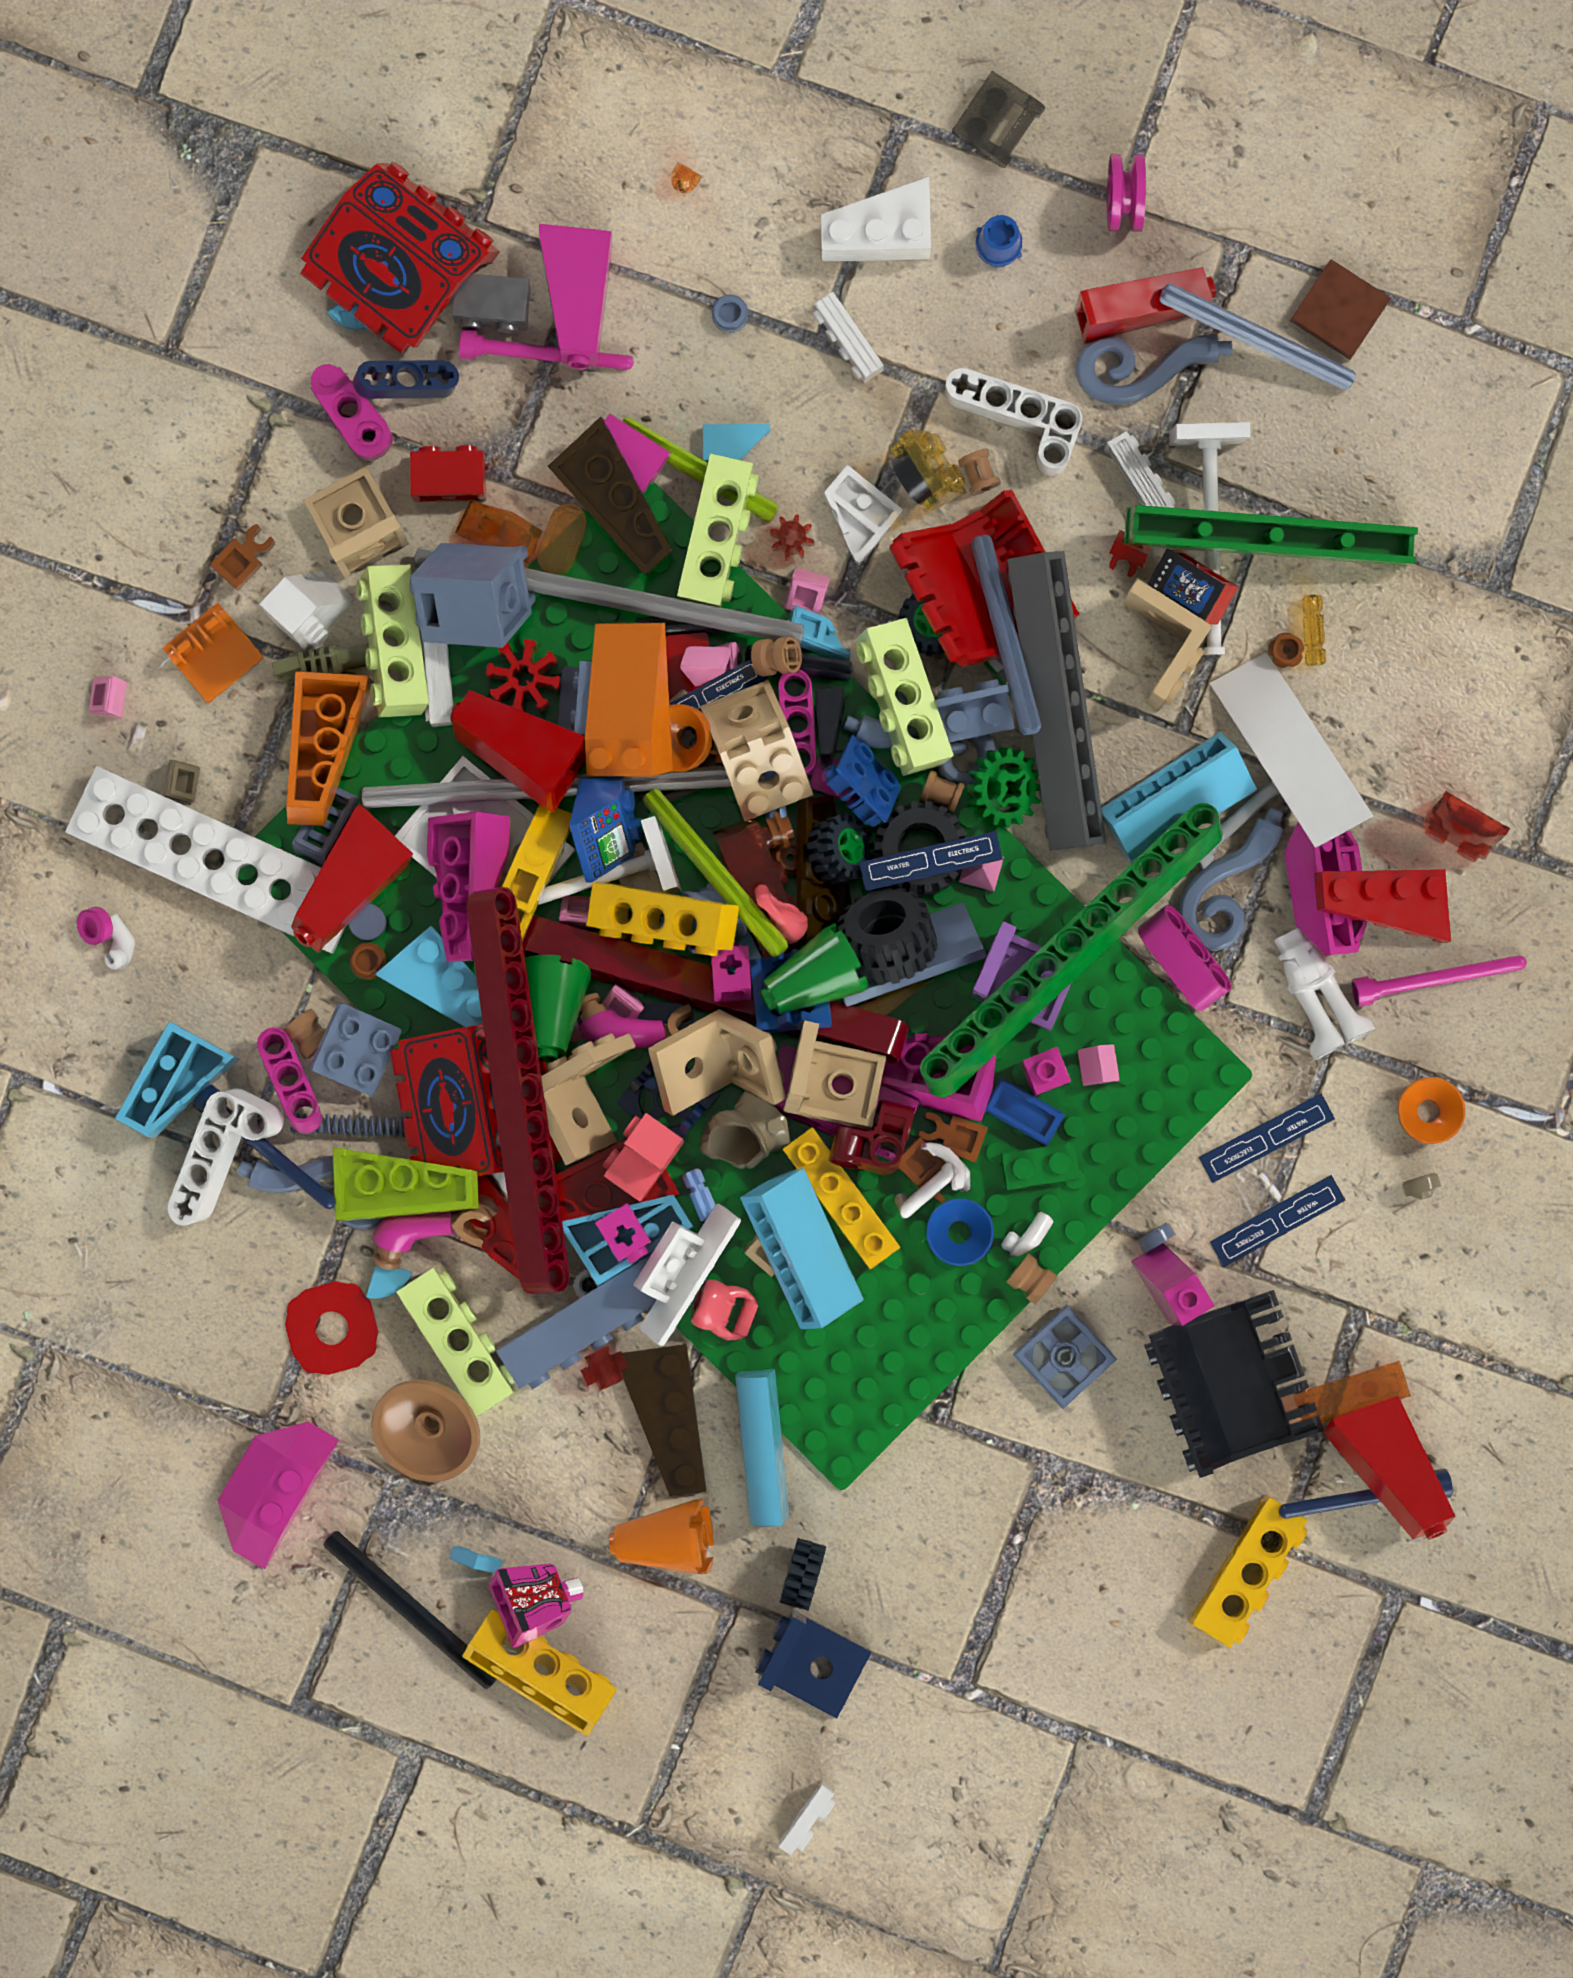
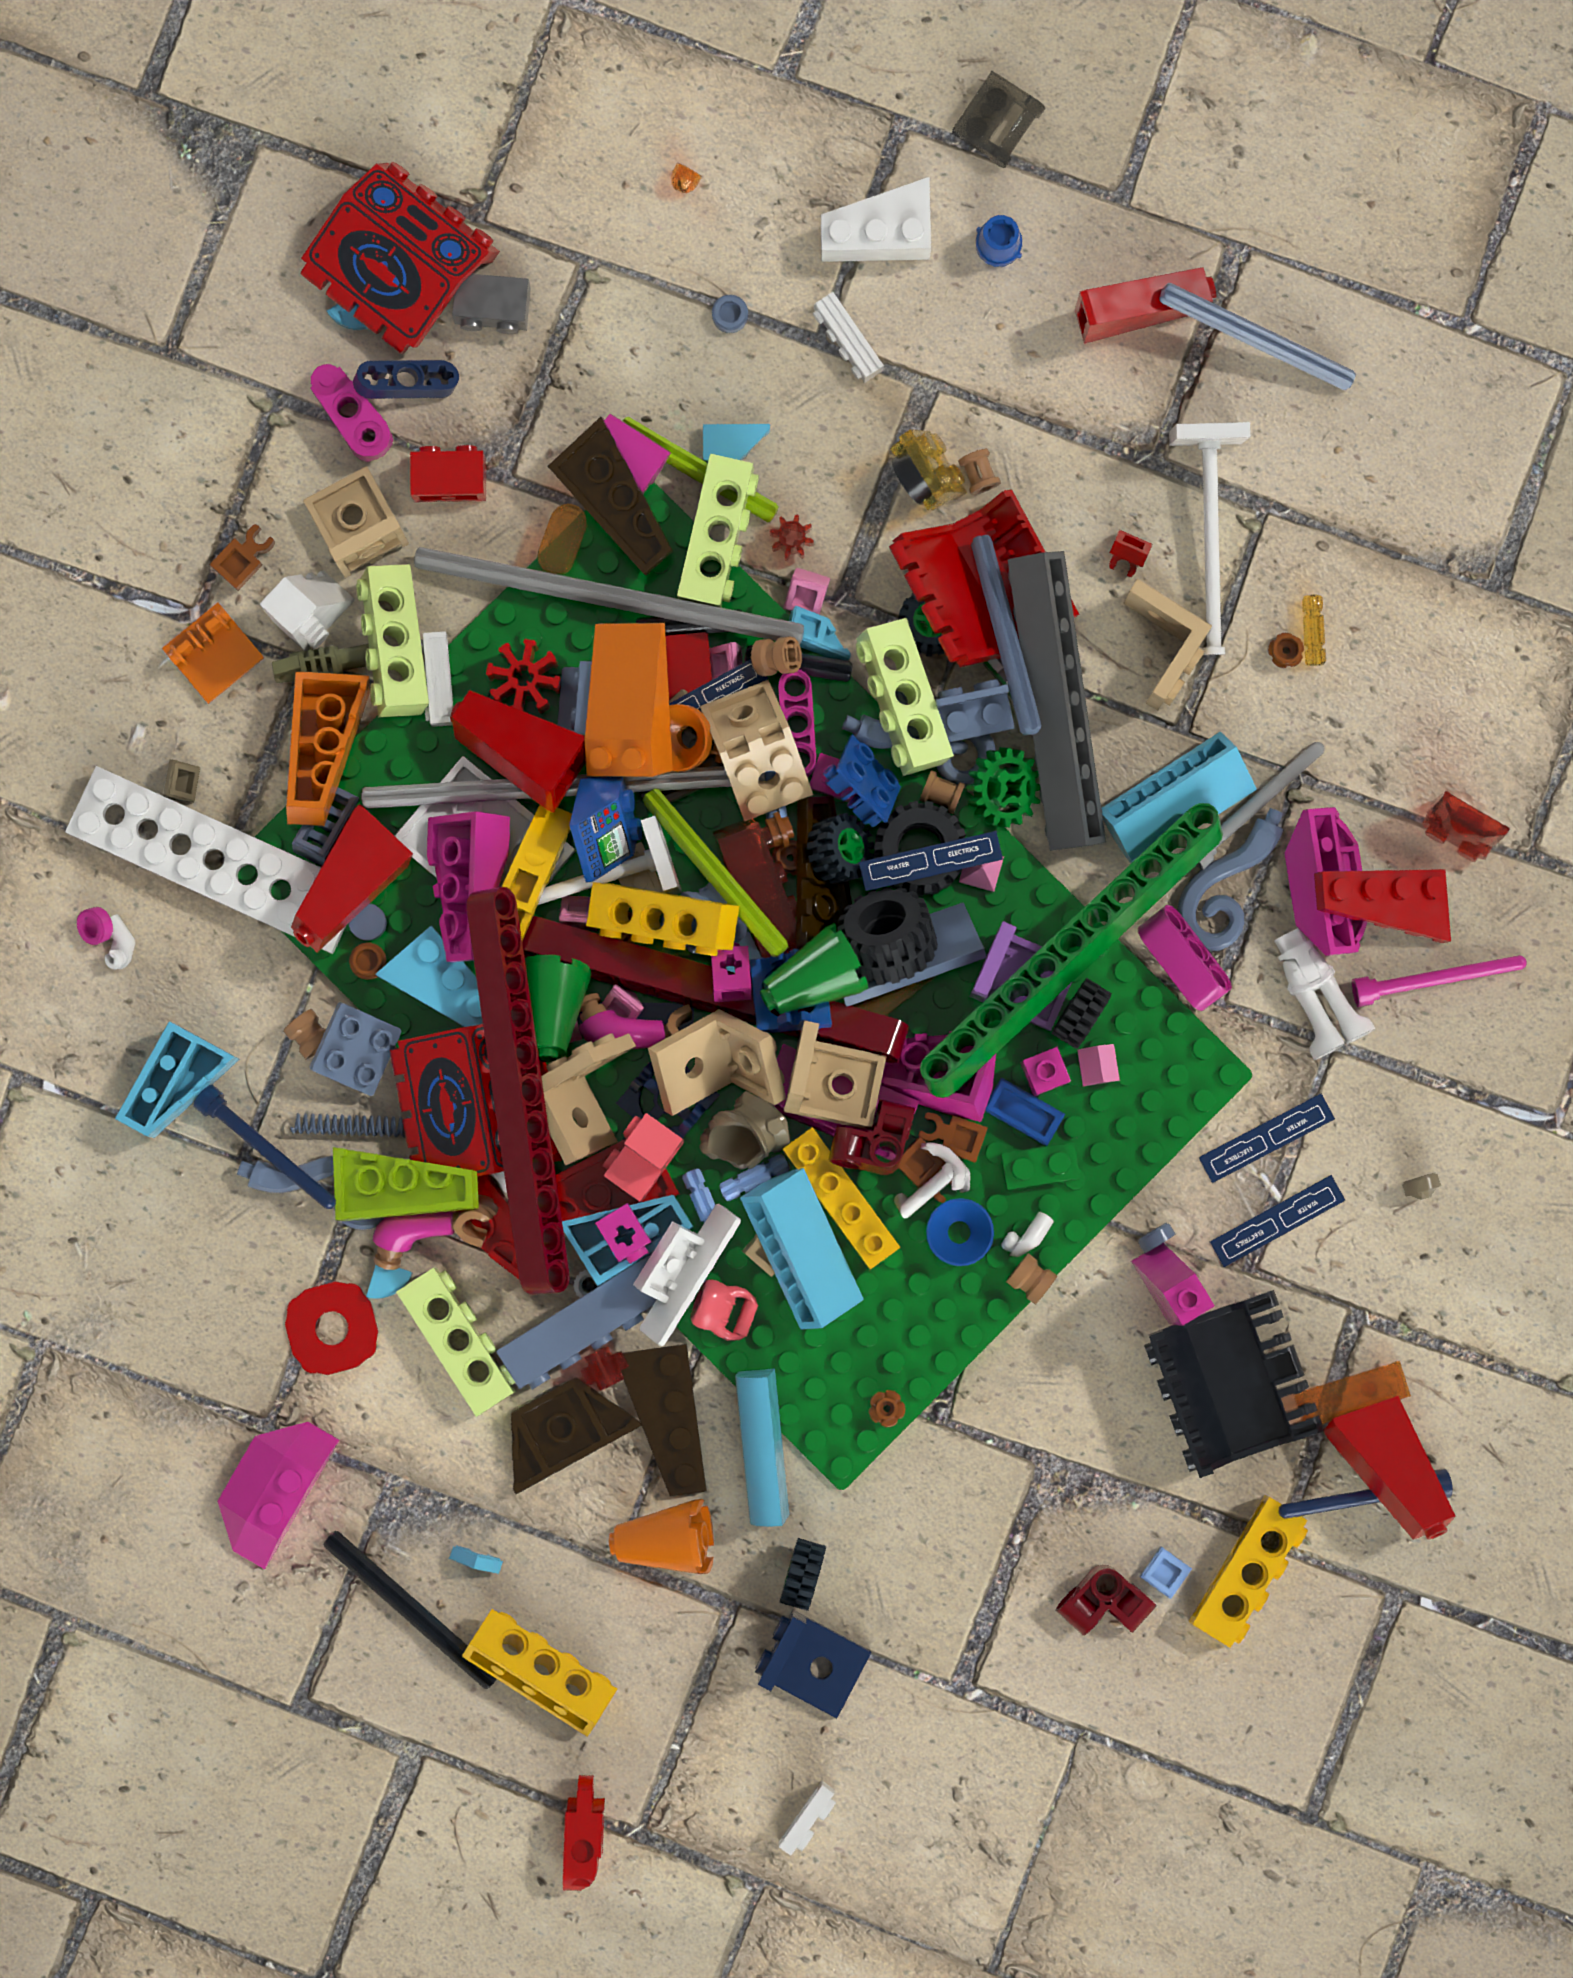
bright pink slope [89,676,127,718] -> none
white beam [168,1088,284,1226] -> none
dark pink beam [257,1027,322,1134] -> none
medium nougat dish [371,1380,480,1482] -> none
sand blue container [410,543,536,648] -> none
clear orange slope [455,501,543,563] -> none
dark pink piece [459,329,634,370] -> none
torso [488,1563,584,1648] -> none
dark pink slope [539,224,613,369] -> none
bright pink slope [680,646,731,687] -> none
coral piece [754,885,808,944] -> none
black slope [815,687,845,771] -> none
white wing [824,465,904,566] -> none
white beam [944,368,1082,476] -> none
sand blue piece [1012,1304,1117,1409] -> none
sand blue plant [1075,334,1232,405] -> none
white piece [1106,431,1175,508] -> none
dark pink wheel [1107,154,1146,232] -> none
green tile [1124,505,1418,566] -> none
brick [1147,549,1239,625] -> none
white sticker [1209,652,1373,848] -> none
copper tile [1290,259,1391,360] -> none
orange piece [1397,1077,1466,1144] -> none
none -> dark brown wing [511,1377,642,1494]
none -> red piece [563,1775,605,1891]
none -> light blue axle [719,1154,790,1201]
none -> dark orange plate [869,1390,905,1427]
none -> black tyre [1051,978,1112,1050]
none -> dark red piece [1055,1564,1157,1636]
none -> light blue tile [1140,1547,1192,1599]

